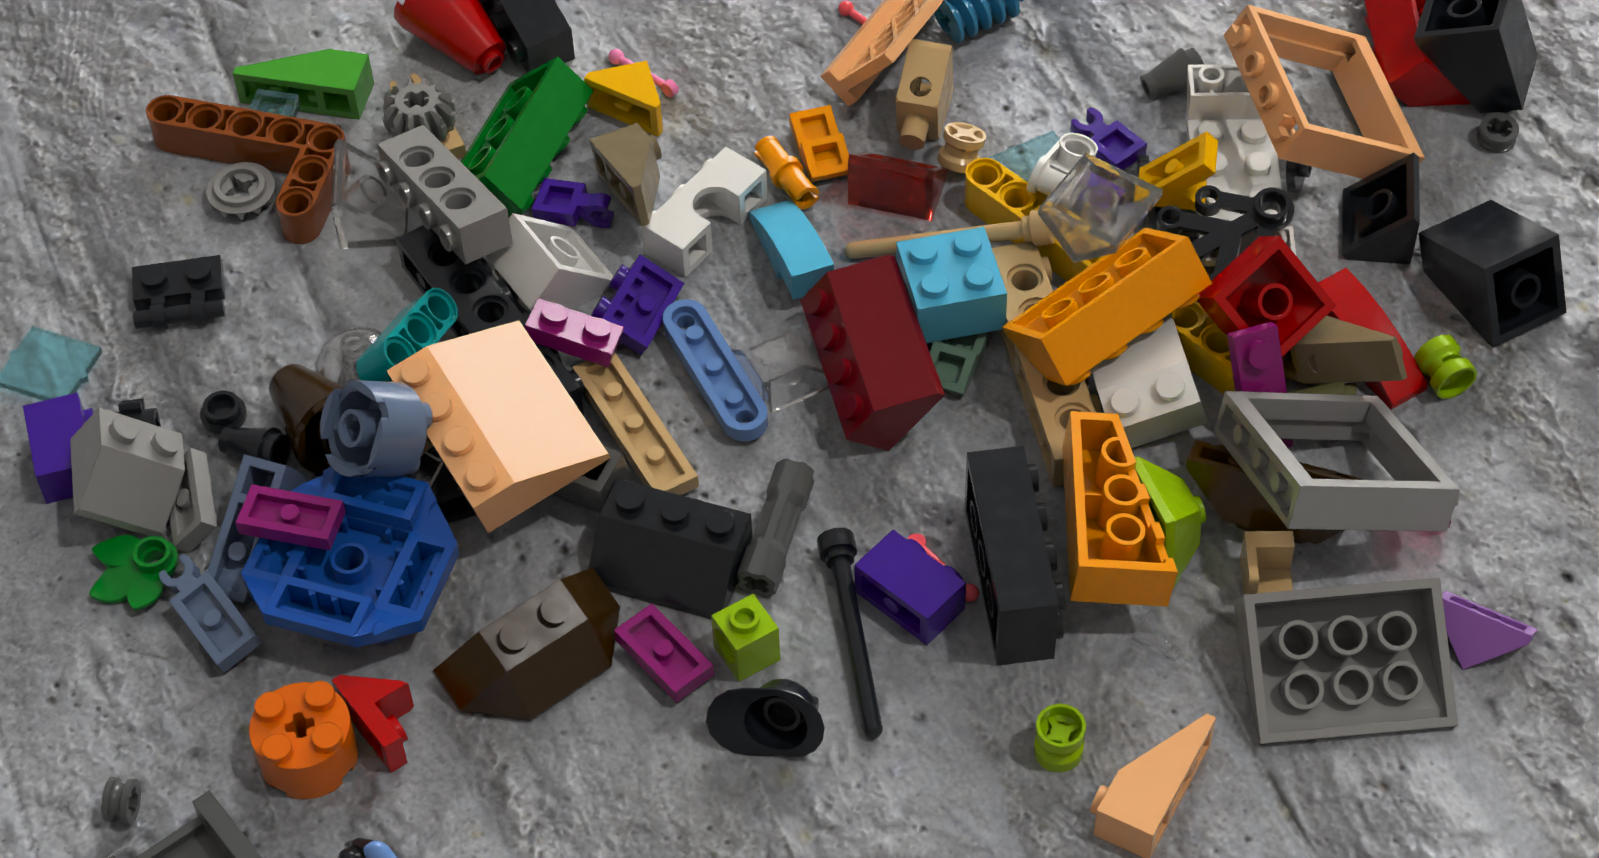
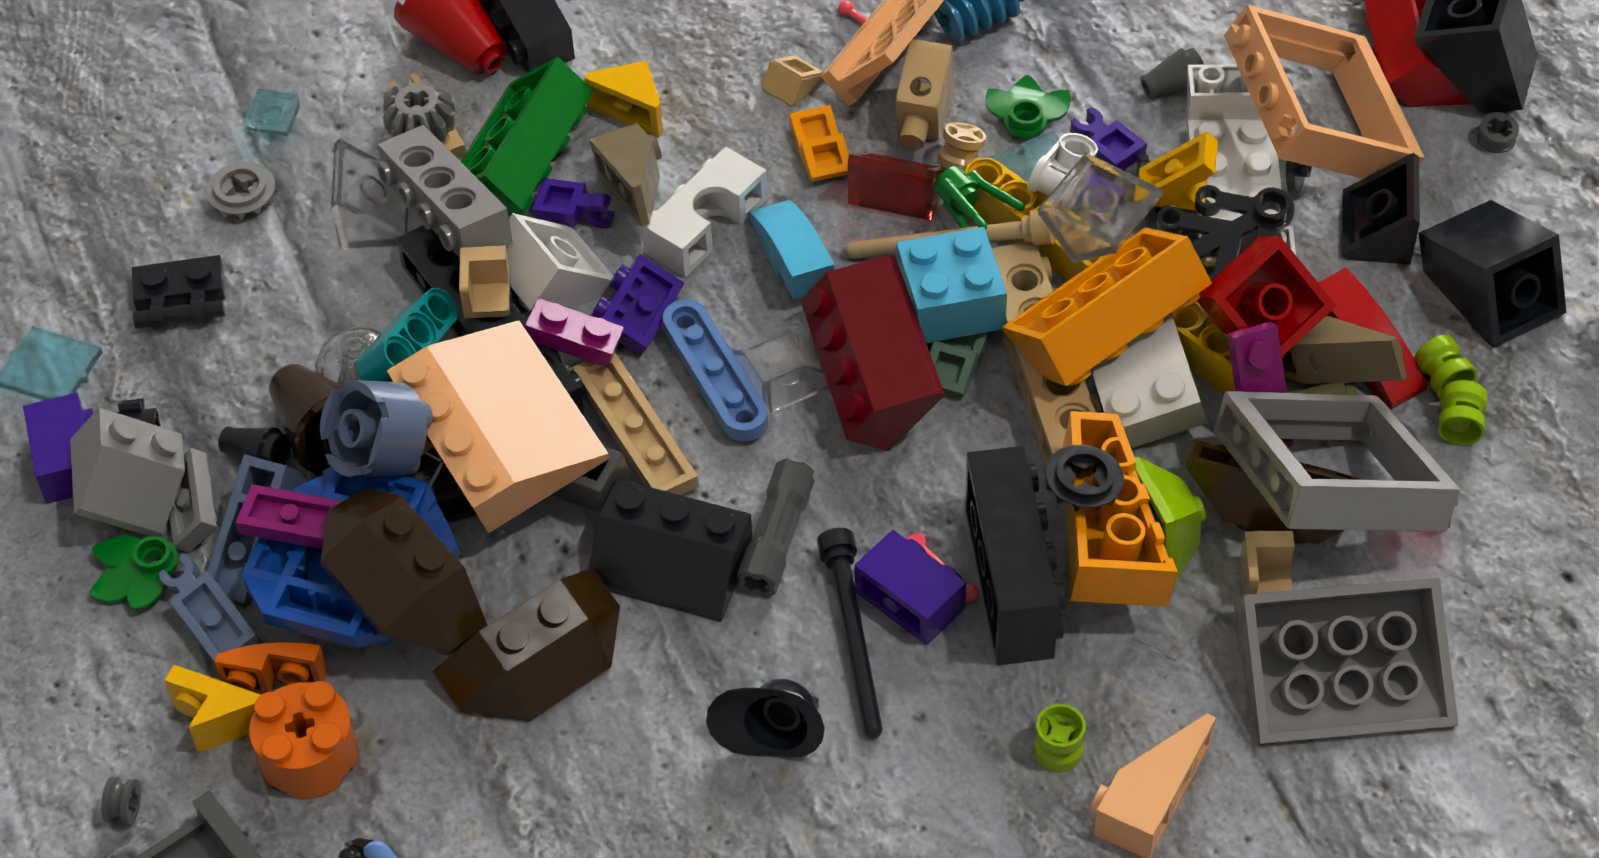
dark orange beam [146,95,351,244] -> none
black plate [200,390,247,434] -> none
bright green slope [232,49,374,120] -> none
red slope [331,675,414,773] -> none
bright pink hinge [608,49,679,98] -> none
magenta plate [614,603,714,703] -> none
lime brick [711,594,781,682] -> none
light orange pin [754,136,820,210] -> none
medium lavender slope [1442,591,1538,670] -> none
none -> yellow slope [164,665,261,752]
none -> orange slope [215,642,328,695]
none -> dark brown wedge [320,487,488,656]
none -> tan panel [459,245,510,319]
none -> tan slope [762,55,823,105]
none -> green plant [933,166,1025,230]
none -> green plate [986,75,1071,139]
none -> black gear [1044,445,1124,513]
none -> lime wheel [1437,380,1488,445]

